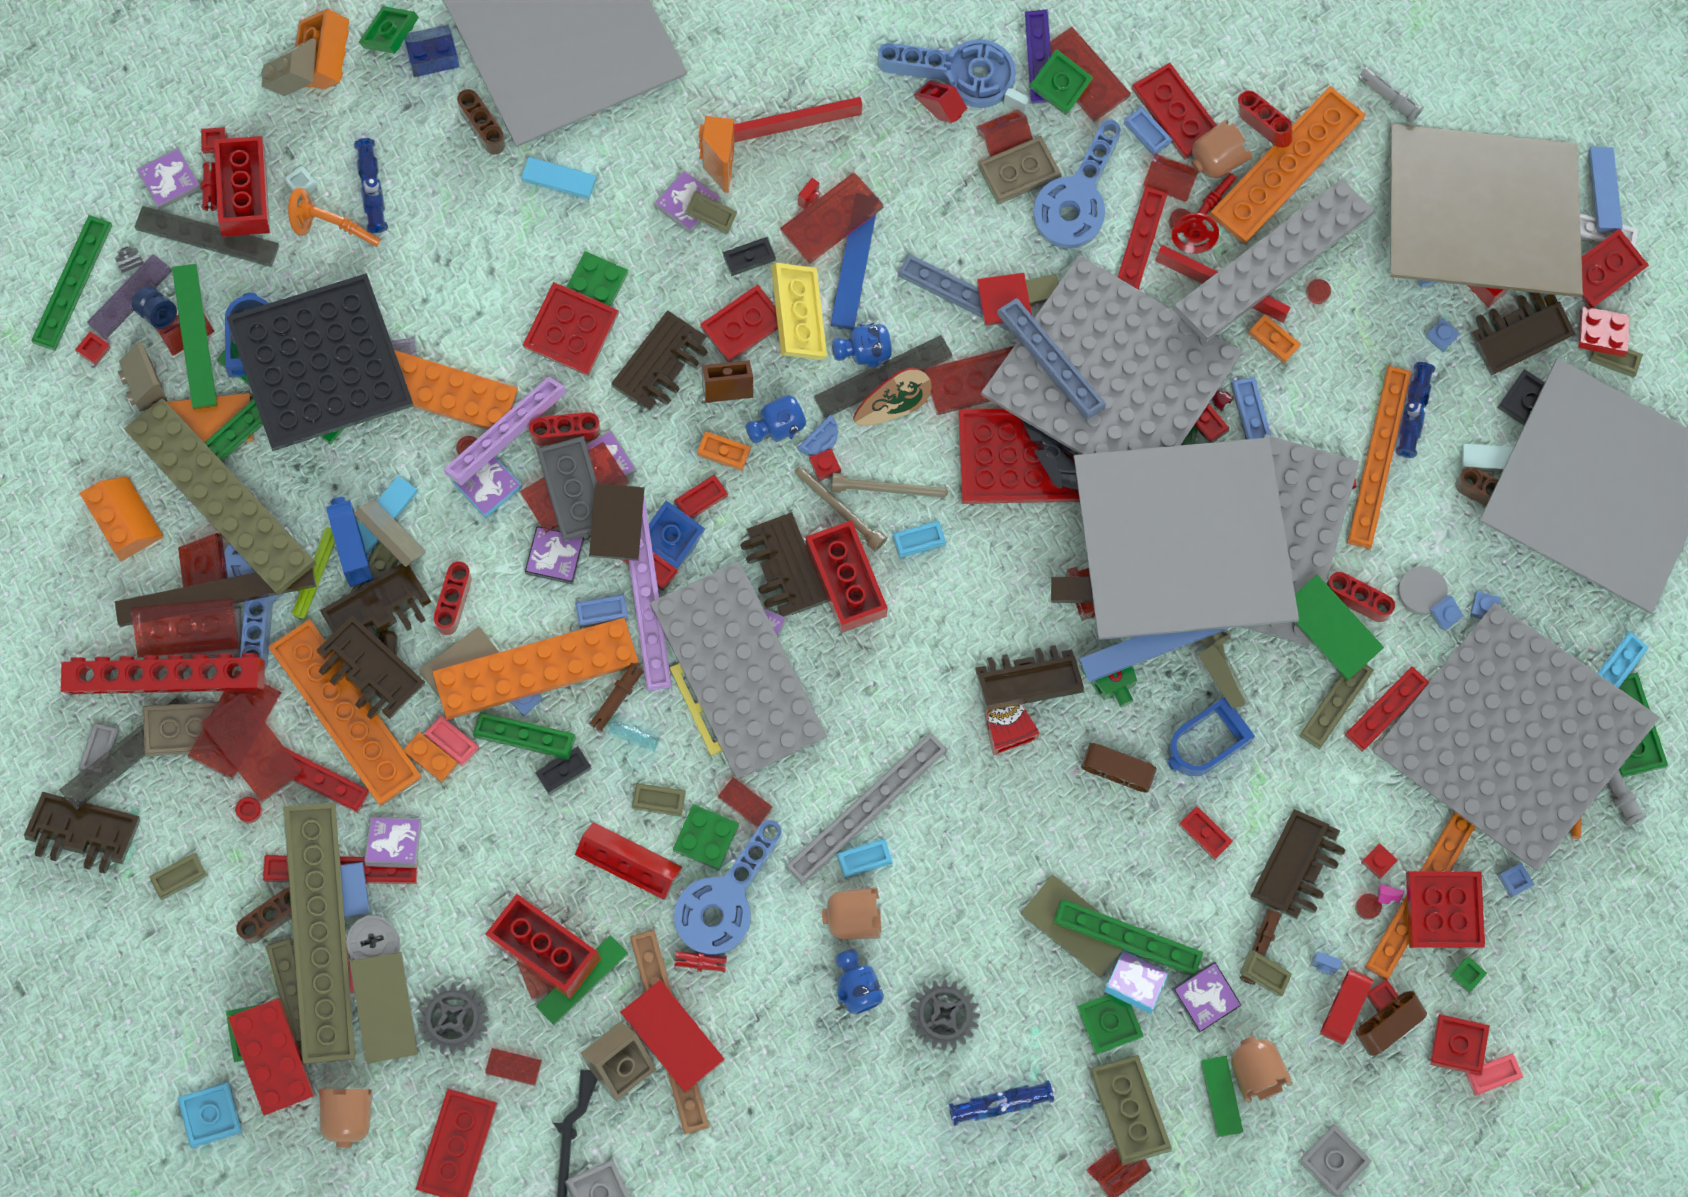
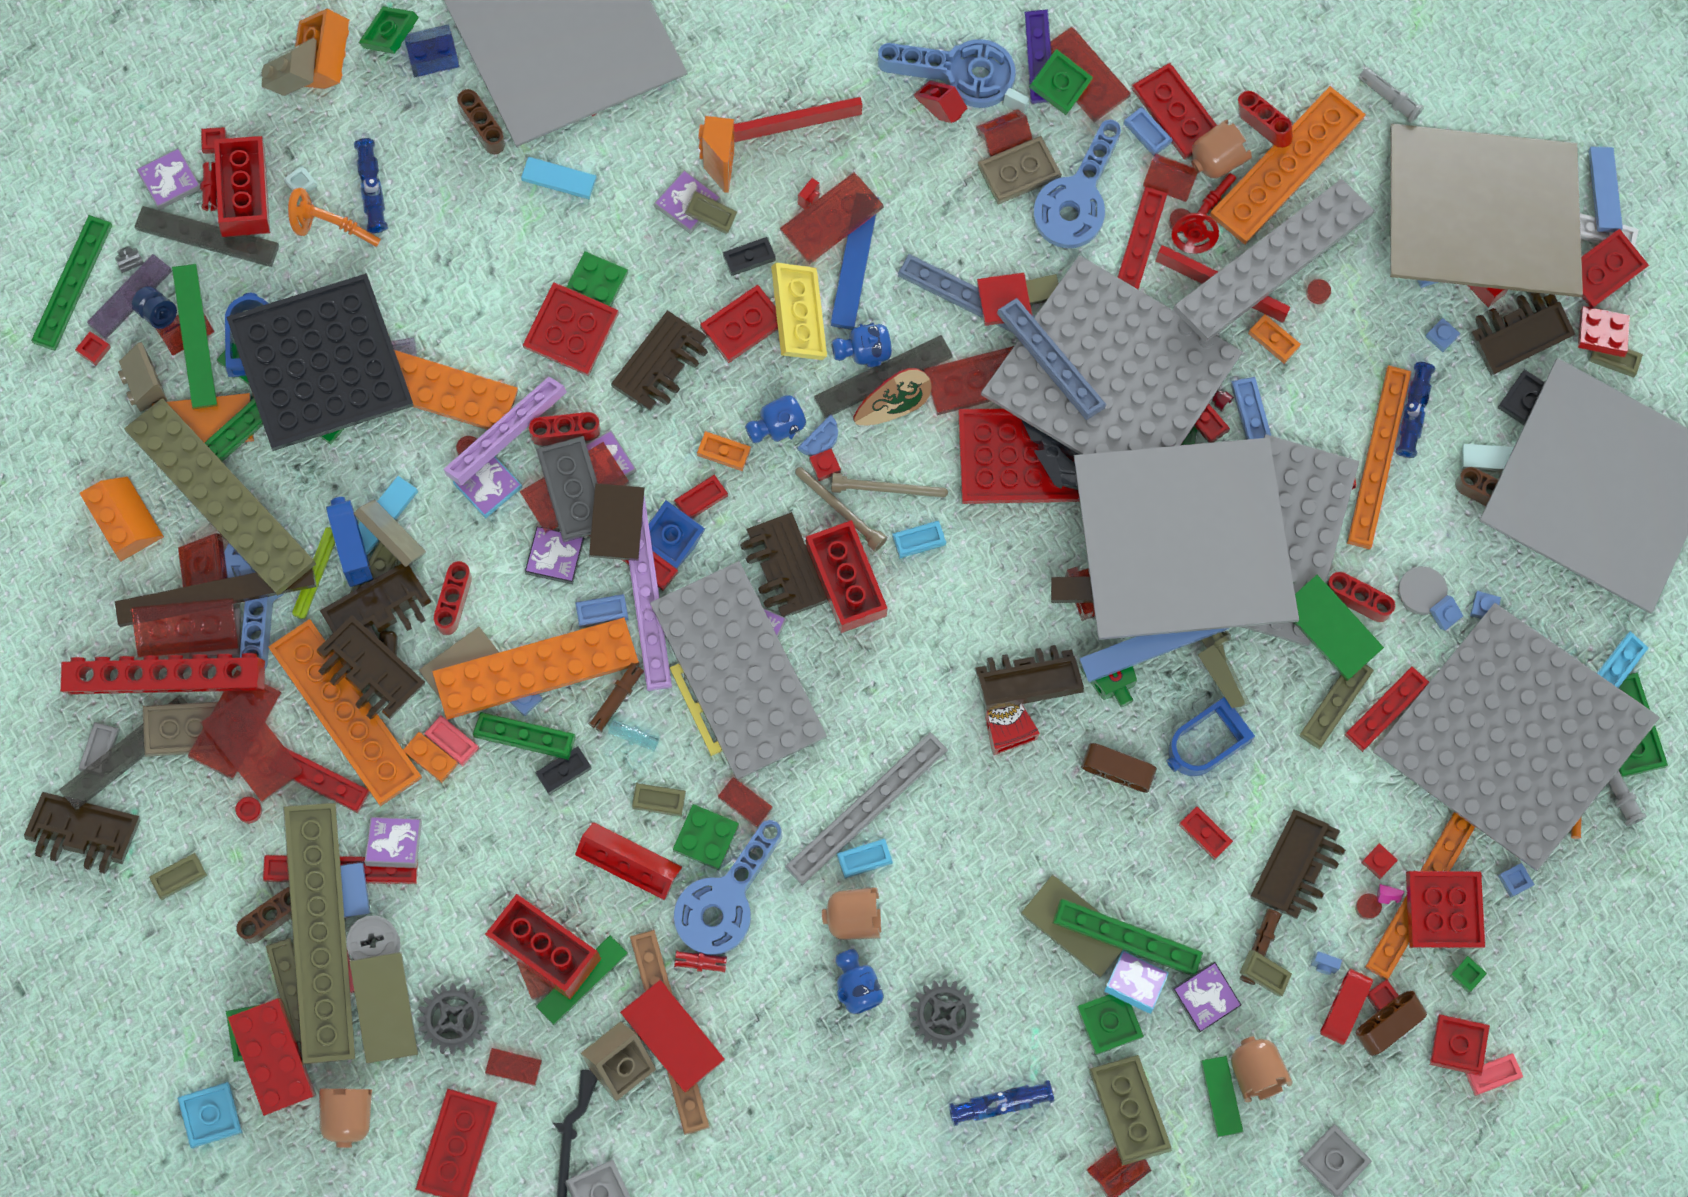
reddish brown brick [702,360,753,403] -> none

